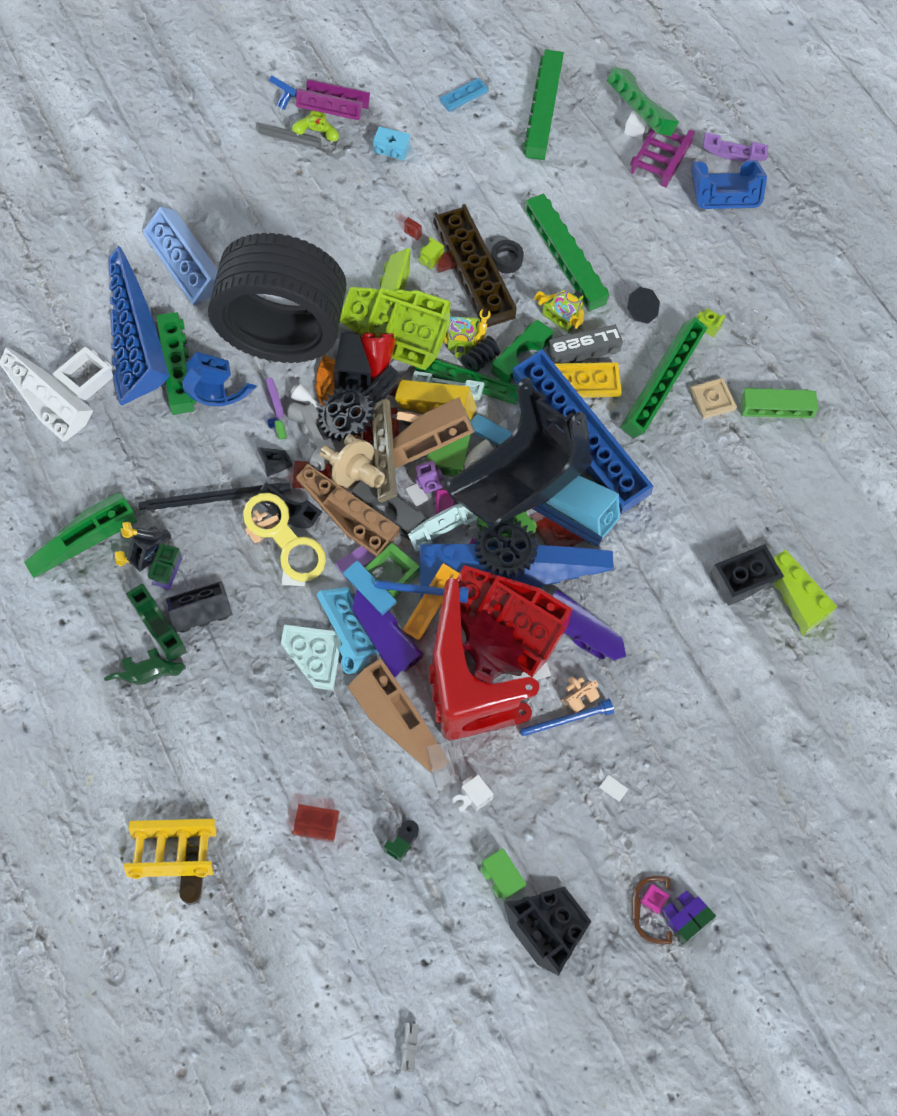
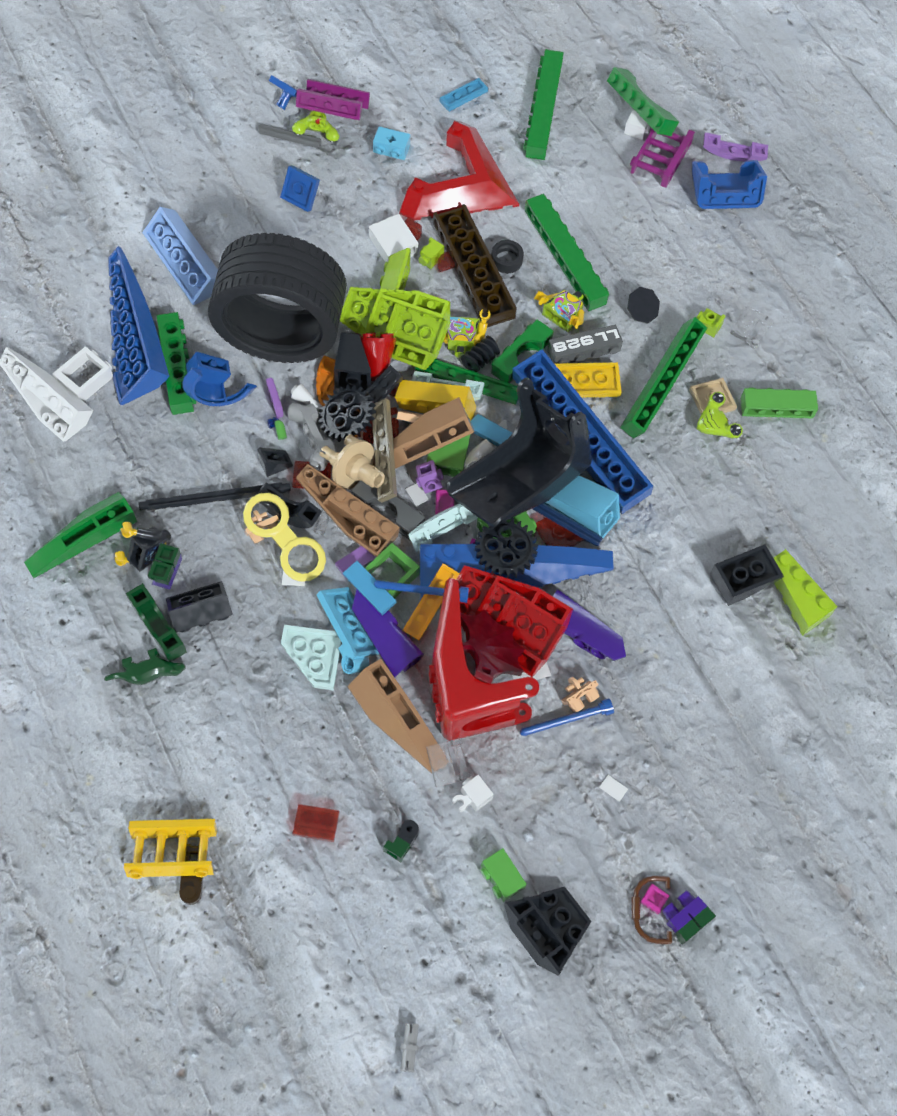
none -> blue tile [280,165,320,212]
none -> white brick [369,214,418,262]
none -> red wedge [399,121,519,221]
none -> lime head [697,392,743,439]

